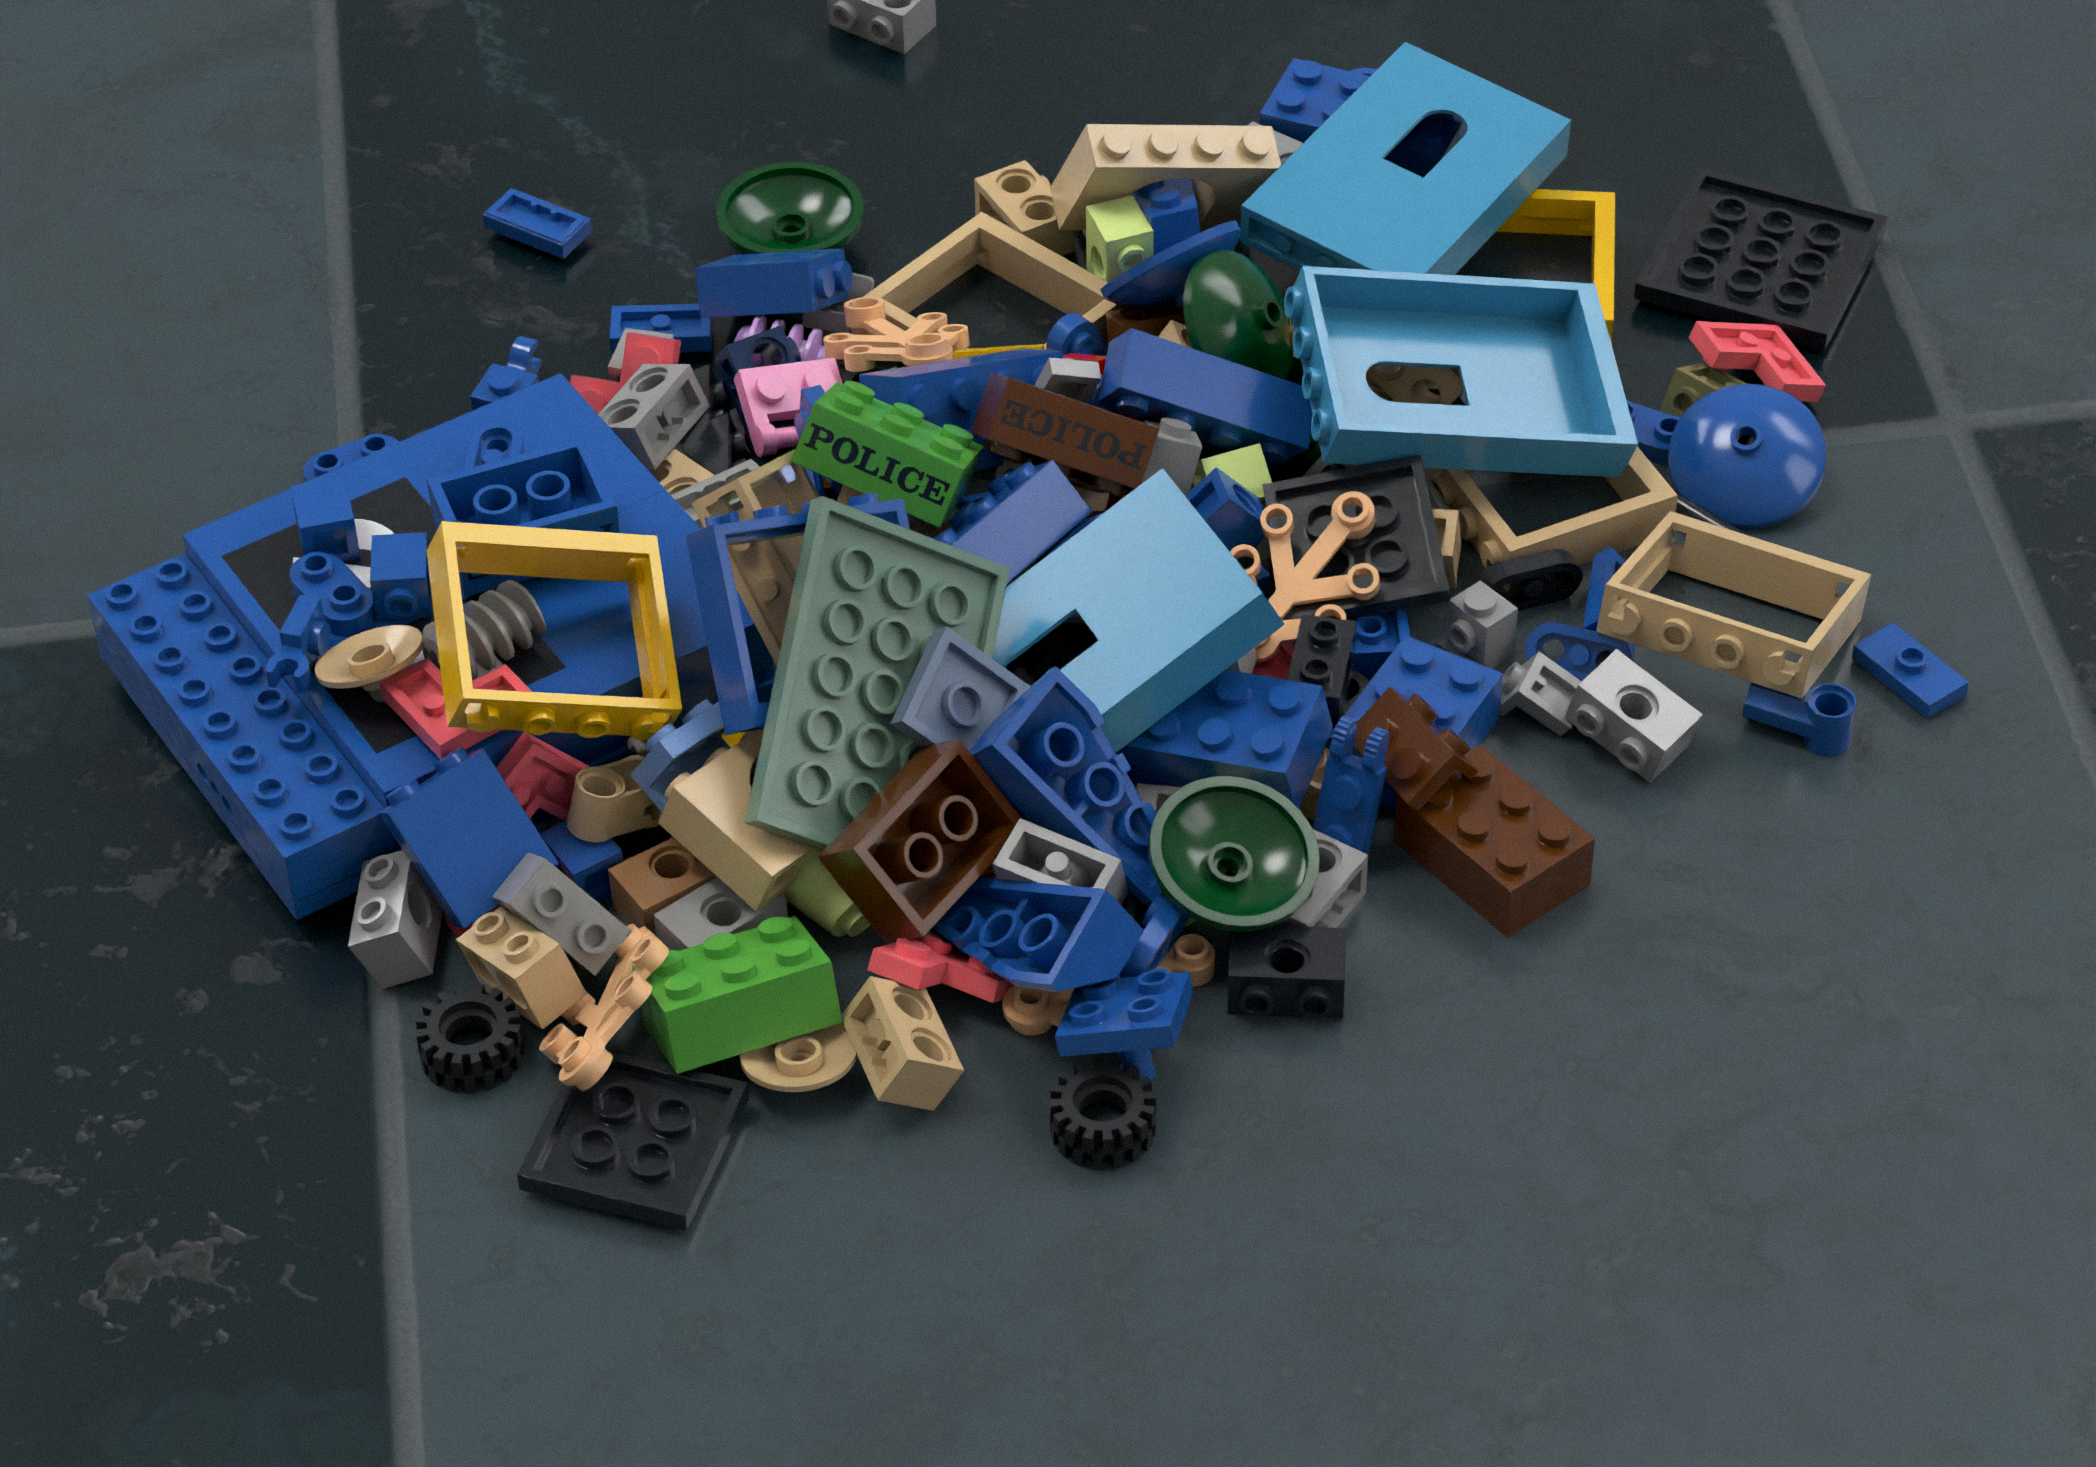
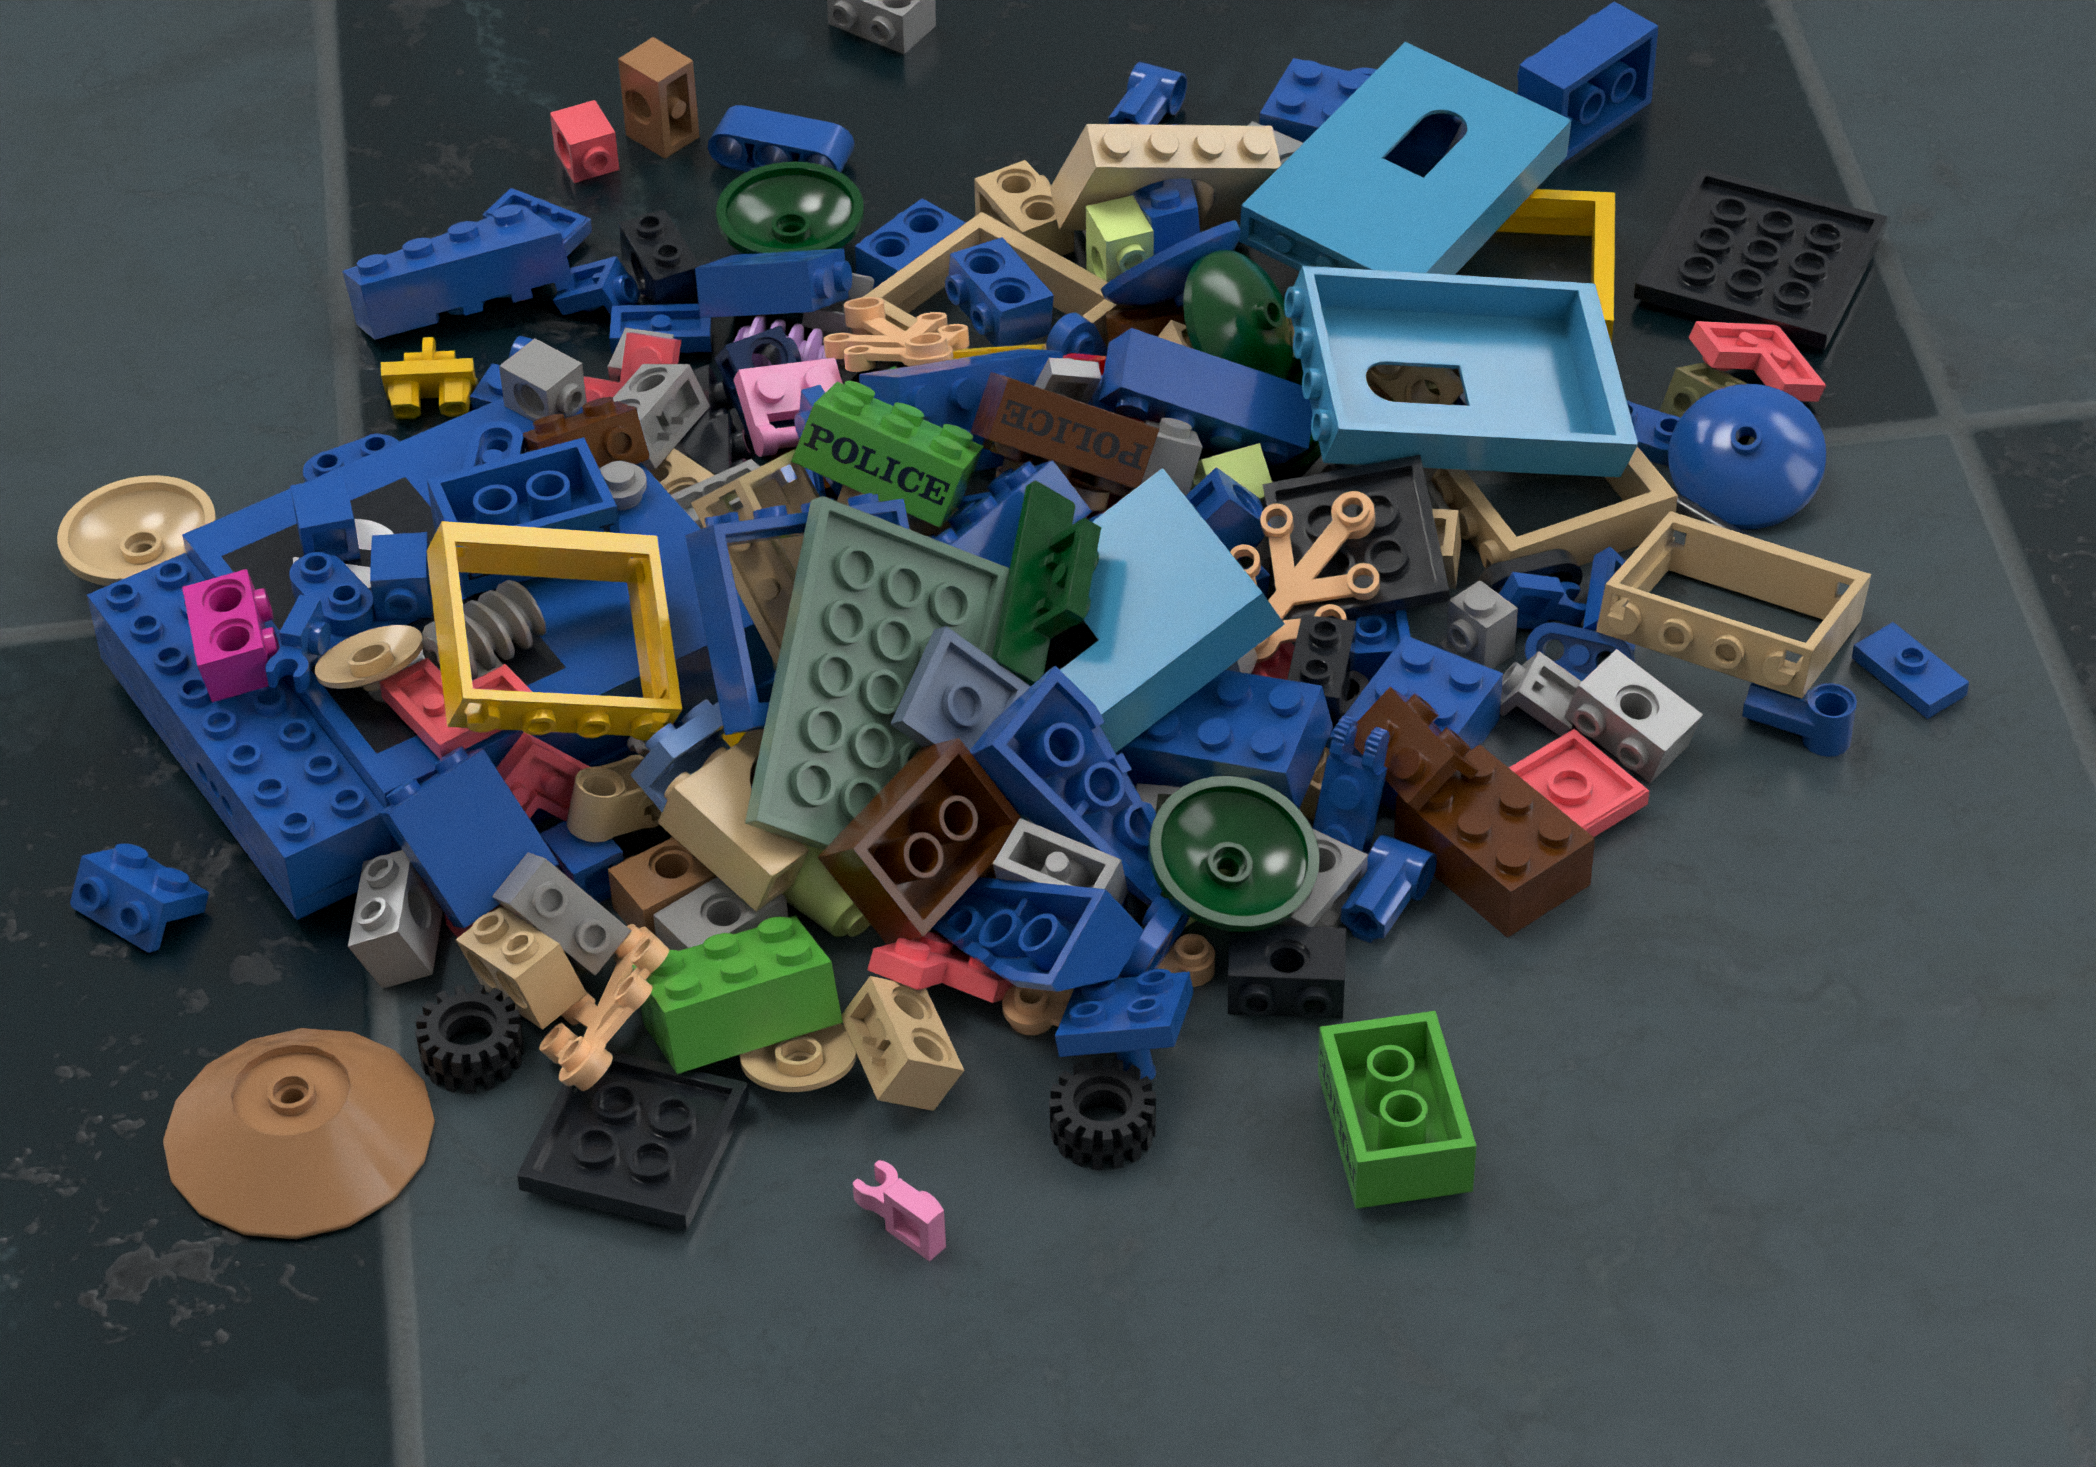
none -> tan dish [57,475,217,586]
none -> blue bracket [70,844,209,953]
none -> medium nougat dish [163,1028,435,1239]
none -> dark pink brick [182,569,280,702]
none -> blue wedge [342,205,574,340]
none -> yellow hips [381,337,478,419]
none -> light grey brick [499,338,587,422]
none -> reddish brown bracket [523,397,649,469]
none -> coral brick [550,100,619,183]
none -> blue bracket [553,256,640,315]
none -> light grey plate [600,461,647,510]
none -> medium nougat brick [618,37,700,159]
none -> black brick [618,209,700,305]
none -> blue beam [707,105,855,173]
none -> bright pink plate [853,1160,946,1262]
none -> blue brick [855,198,966,289]
none -> blue brick [945,237,1054,347]
none -> dark green bracket [992,480,1101,686]
none -> blue piece [1109,62,1187,125]
none -> bright green brick [1318,1011,1476,1209]
none -> blue piece [1341,834,1437,943]
none -> blue plate [1499,572,1586,630]
none -> coral plate [1509,729,1649,837]
none -> blue brick [1517,1,1658,167]

